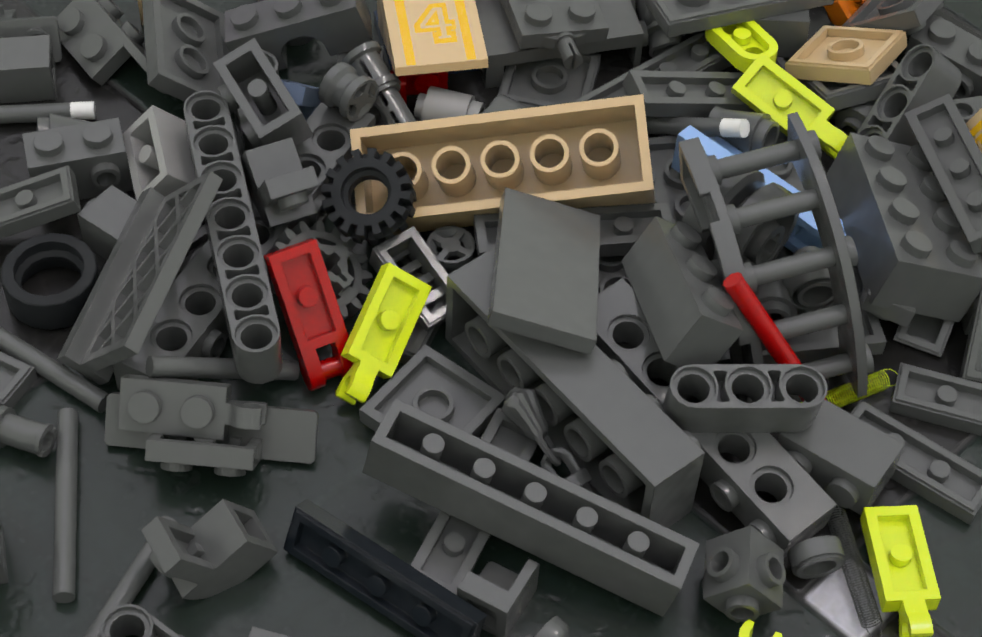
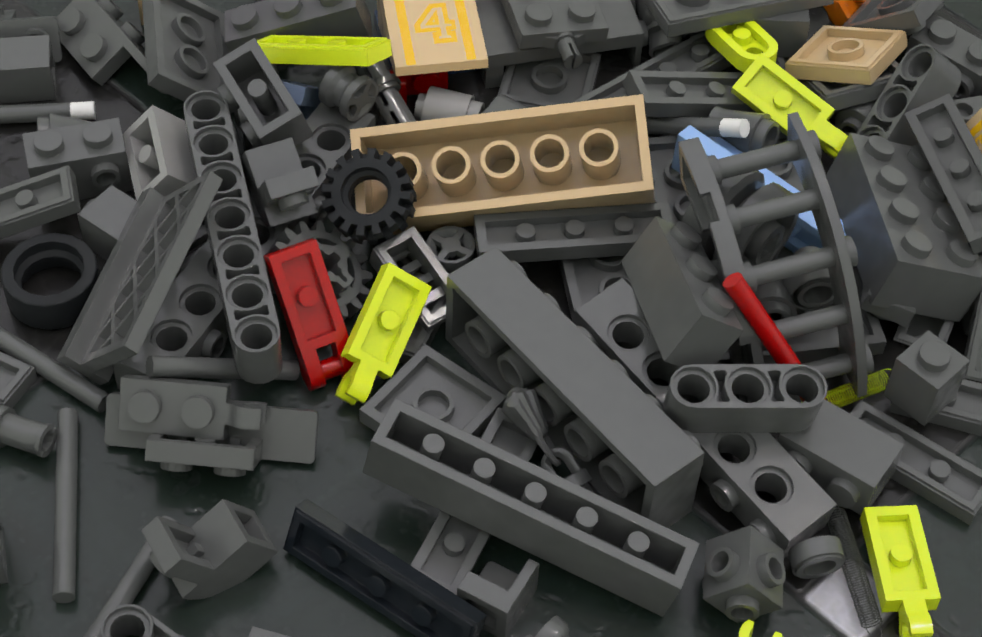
dark grey tile [487,187,601,355] -> none
none -> neon yellow tile [257,35,392,67]
none -> dark grey brick [883,330,970,426]

